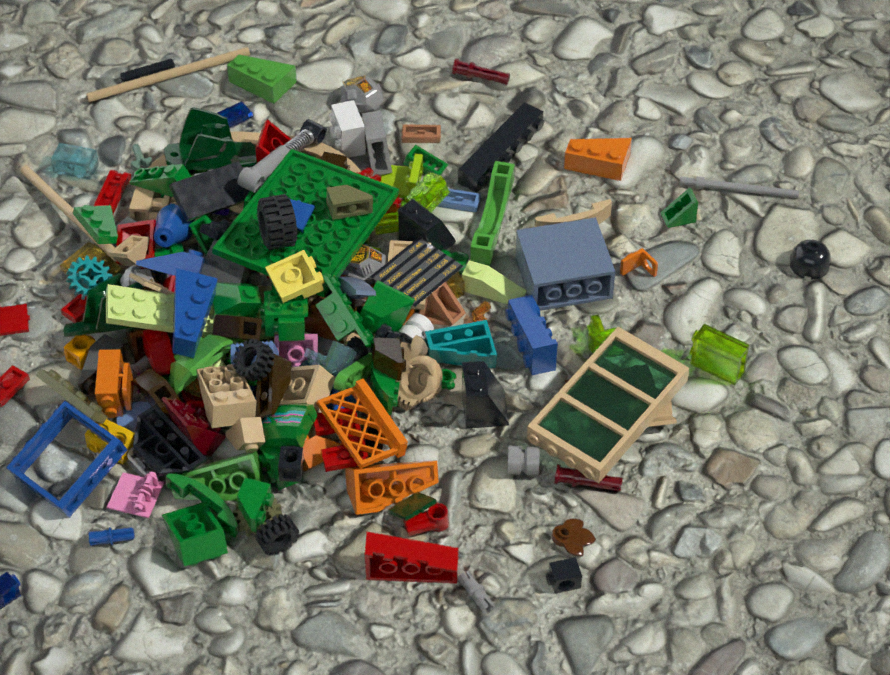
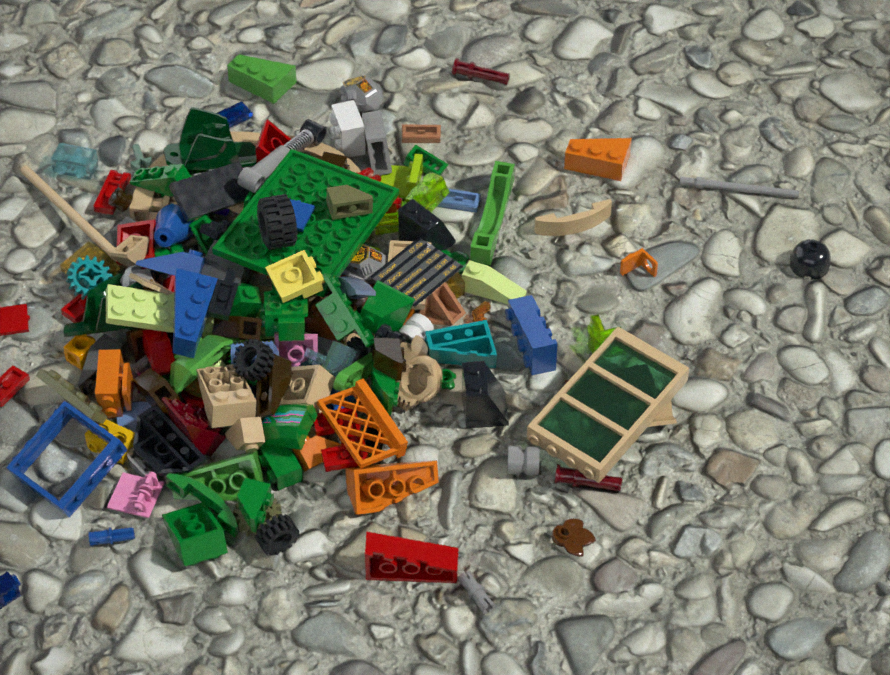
green wing [73,205,118,244] -> none
tan piece [86,47,250,102] -> none
black axle [120,58,175,83] -> none
black brick [278,446,304,482] -> none
dark green piece [388,492,437,521] -> none
red piece [403,503,449,536] -> none
black brick [458,102,544,193] -> none
sand blue brick [515,217,615,311] -> none
black brick [546,557,582,594] -> none
green slope [660,188,698,228] -> none
clear neon green brick [689,324,750,385] -> none
none -> dark brown wheel [108,187,133,212]
none -> black hinge [207,269,239,321]

